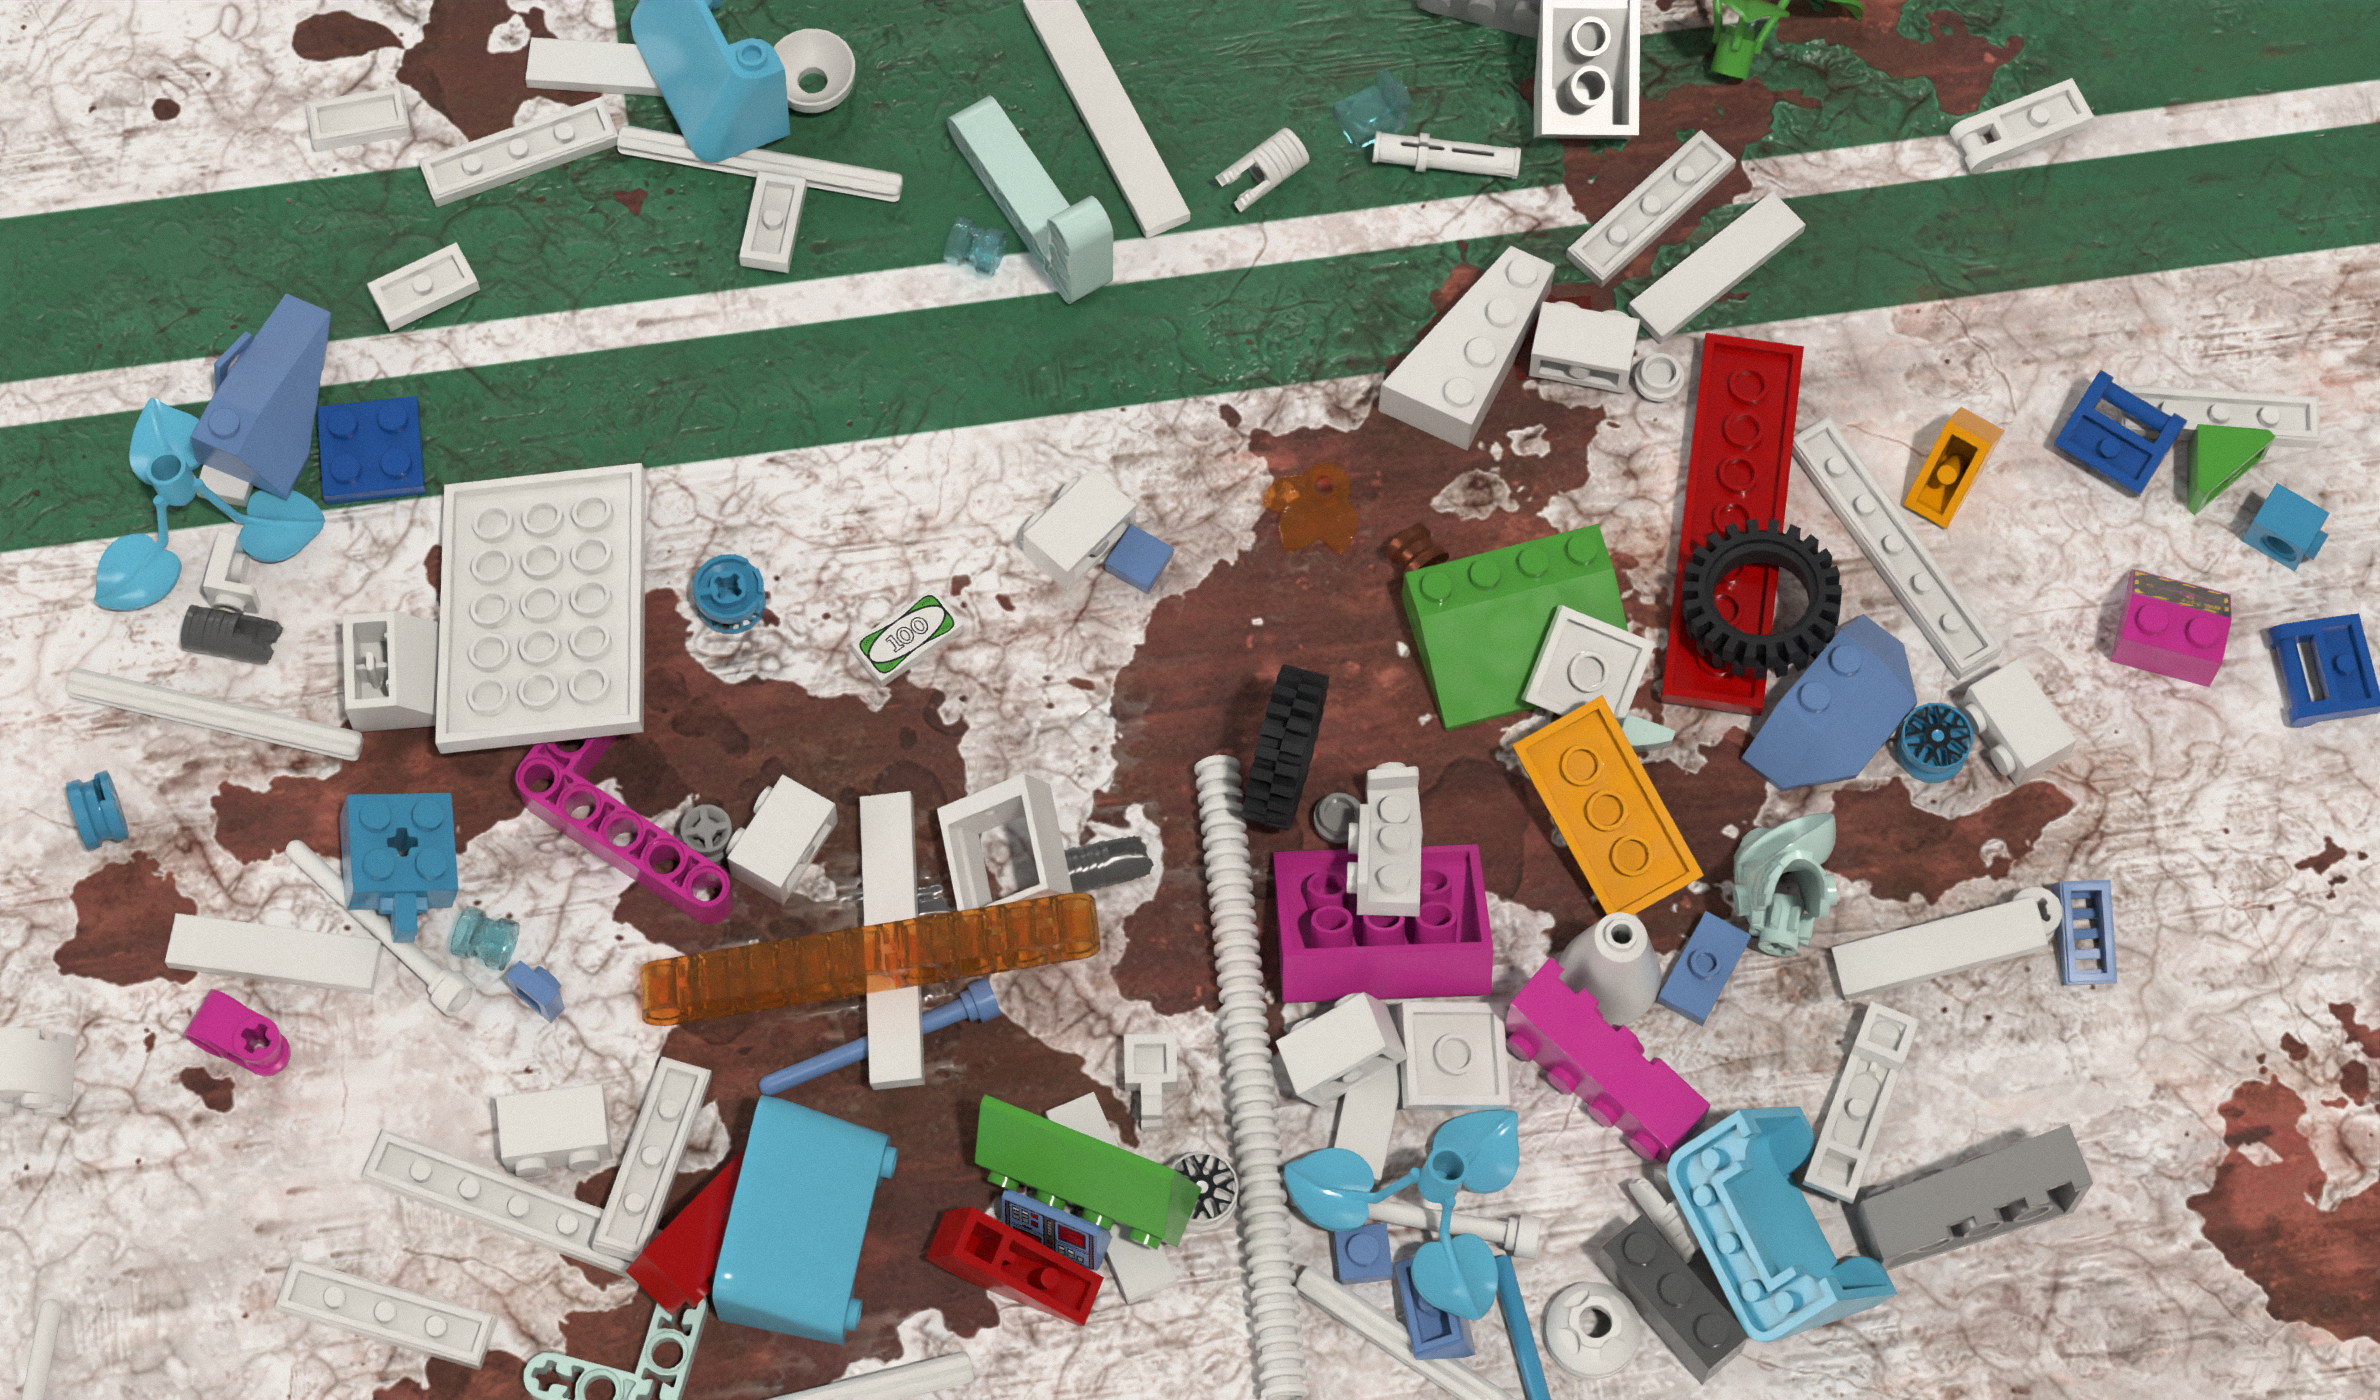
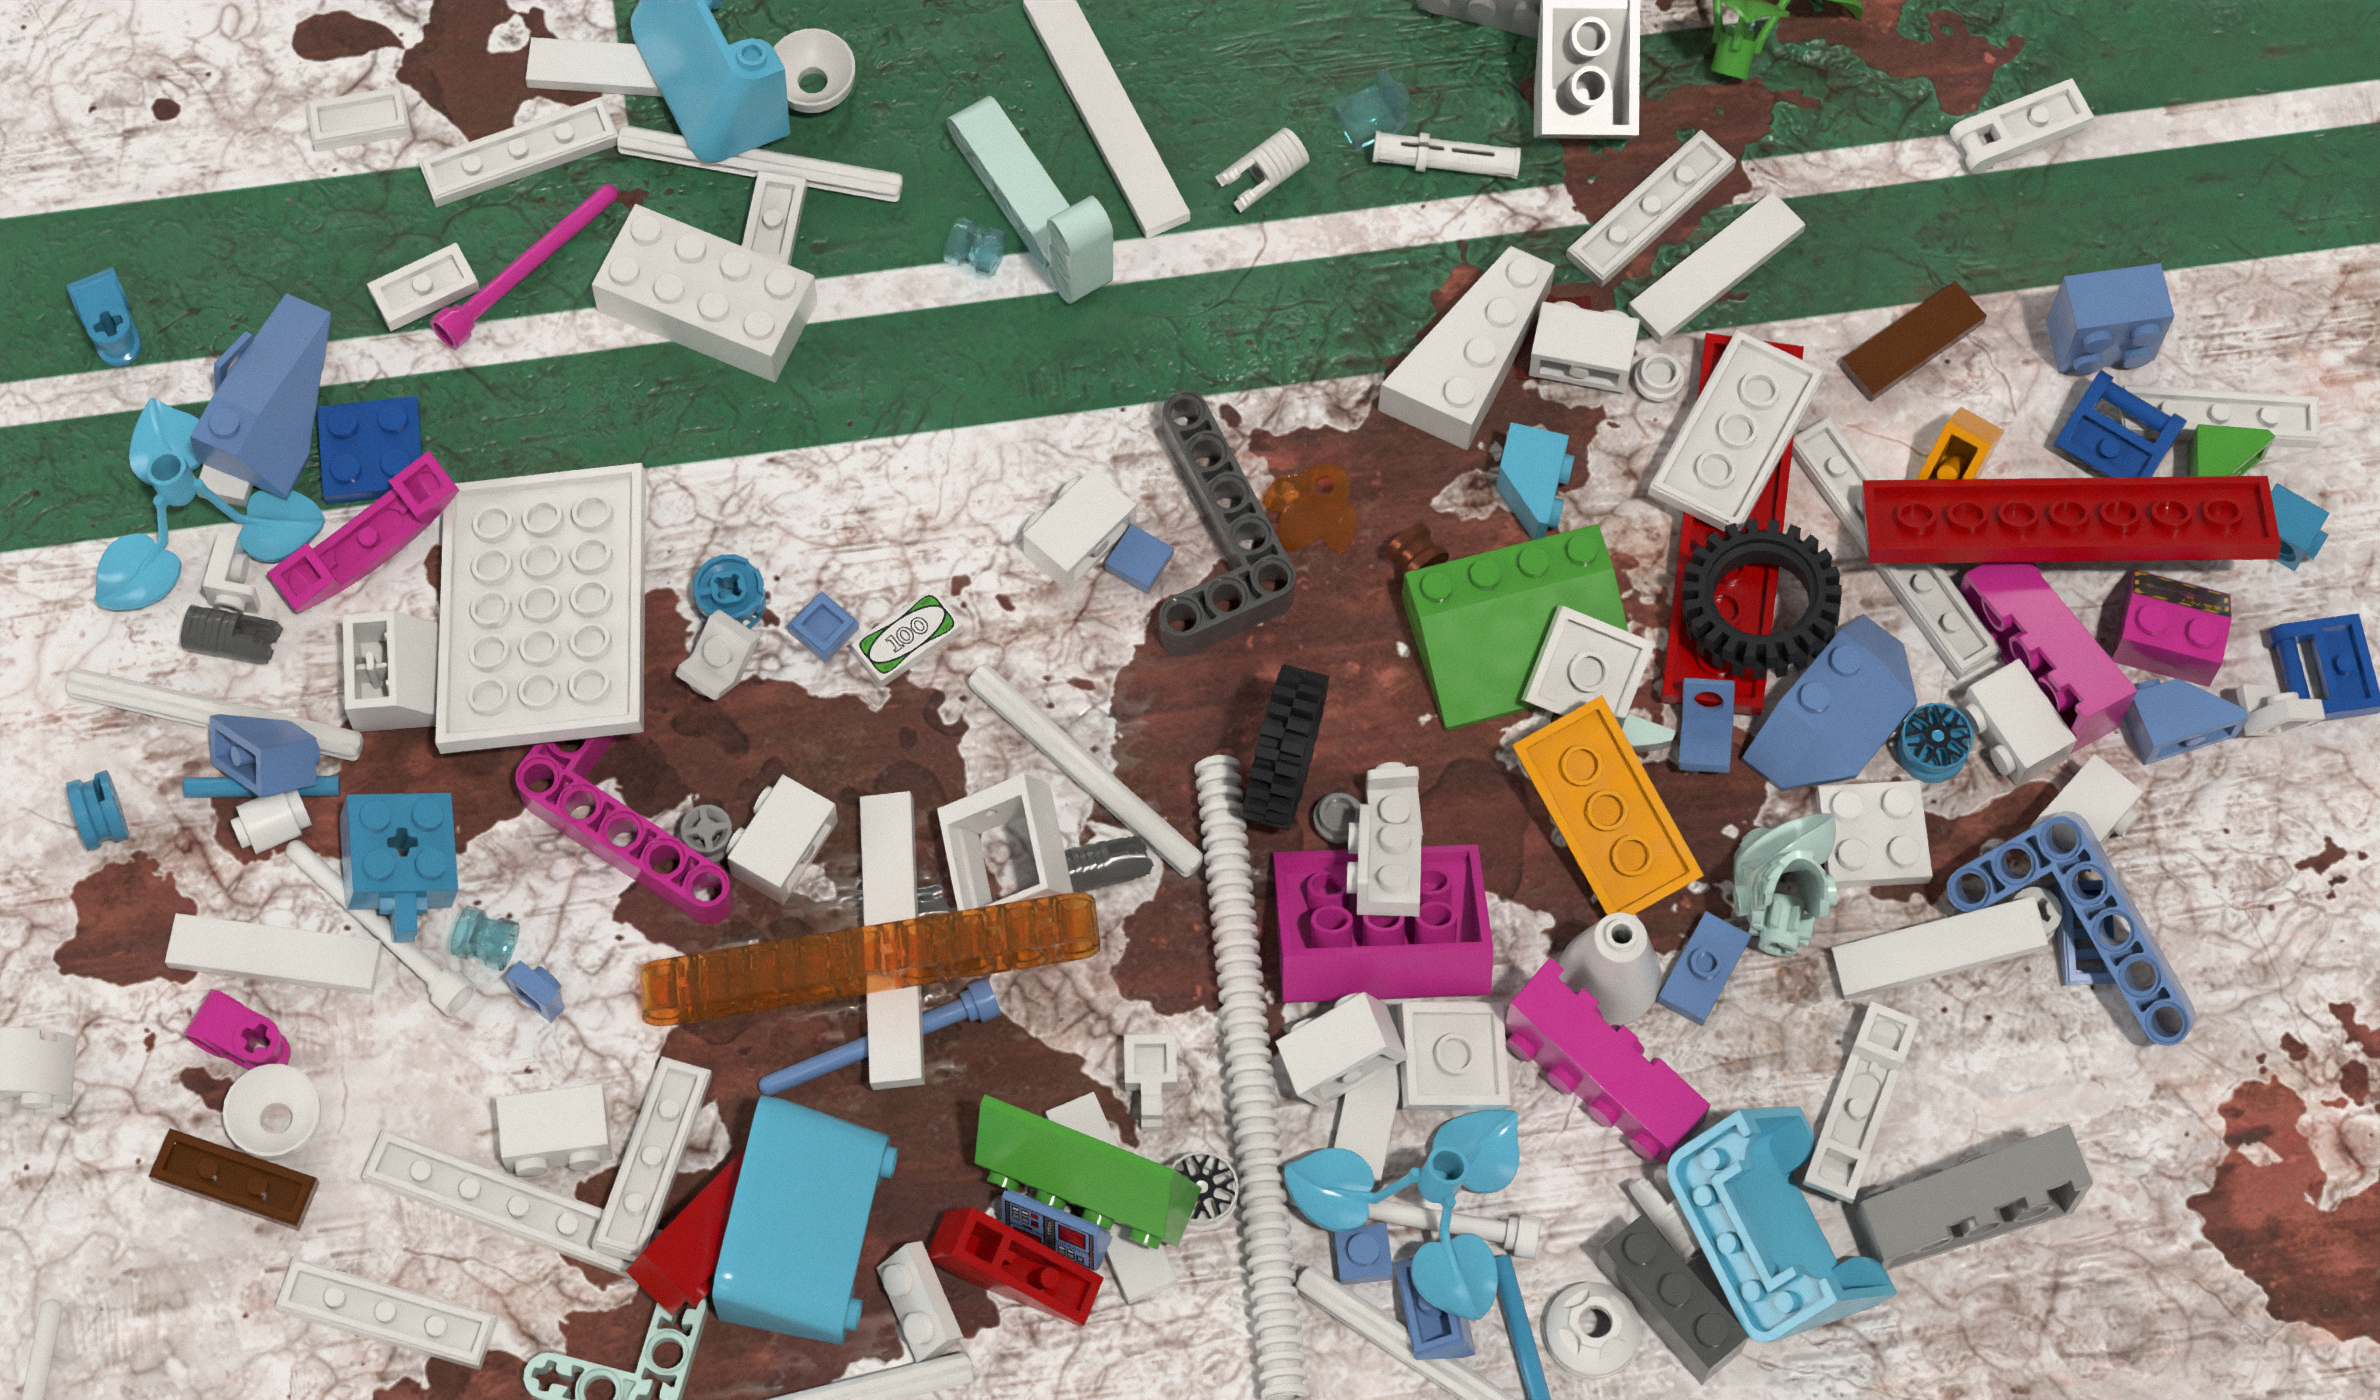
none -> dark azure piece [66,267,142,367]
none -> reddish brown tile [149,1128,320,1231]
none -> dark azure bar [183,775,341,798]
none -> medium blue slope [210,714,320,798]
none -> white piece [223,1064,321,1160]
none -> white brick [230,790,312,854]
none -> dark pink slope [267,451,460,613]
none -> dark pink piece [430,184,618,350]
none -> white brick [592,204,817,383]
none -> white bracket [675,609,761,700]
none -> medium blue tile [787,591,859,663]
none -> white plate [877,1241,963,1363]
none -> white axle [968,664,1203,877]
none -> dark grey beam [1158,390,1296,656]
none -> medium azure slope [1496,422,1575,540]
none -> white tile [1648,329,1826,533]
none -> medium blue bracket [1678,678,1735,773]
none -> white plate [1816,780,1932,889]
none -> reddish brown tile [1840,281,1987,402]
none -> red plate [1862,476,2281,564]
none -> medium blue beam [1947,811,2196,1046]
none -> dark pink wedge [1959,562,2138,754]
none -> white brick [2030,754,2143,873]
none -> medium blue brick [2046,263,2175,375]
none -> medium blue slope [2123,678,2249,765]
none -> white bracket [2236,684,2326,736]

